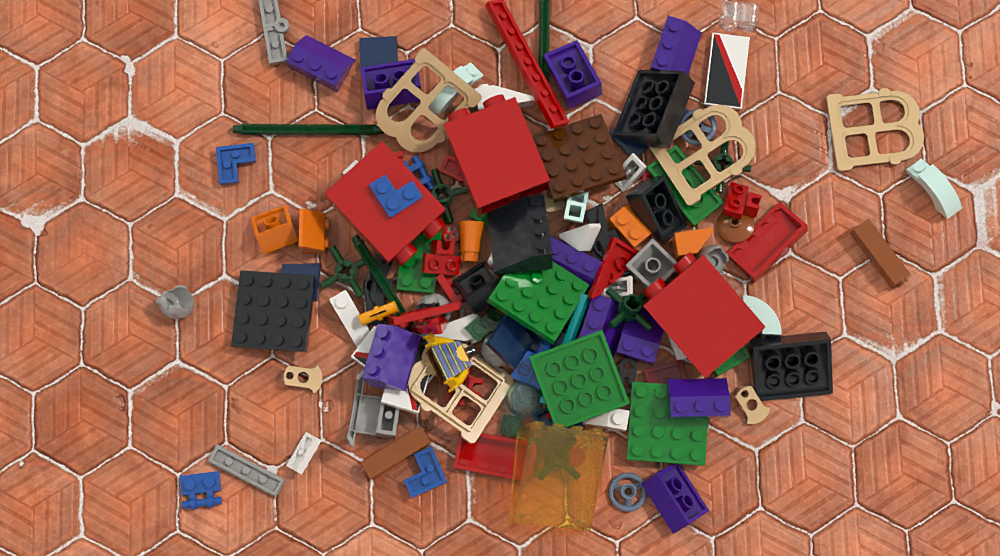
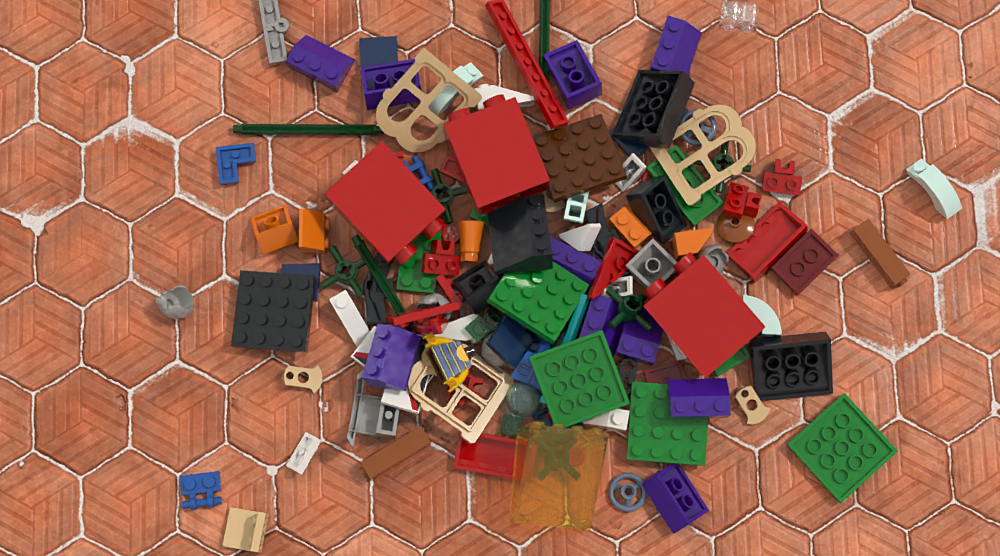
light grey tile [208,444,286,497] -> none
light orange pin [358,301,399,326] -> none
blue plate [369,175,423,218] -> none
blue plate [404,446,448,498] -> none
tile [704,33,750,111] -> none
tan window [826,88,924,171] -> none
none -> tan bracket [223,507,269,553]
none -> red plate [761,159,802,196]
none -> dark red plate [771,228,839,296]
none -> green plate [787,393,898,503]

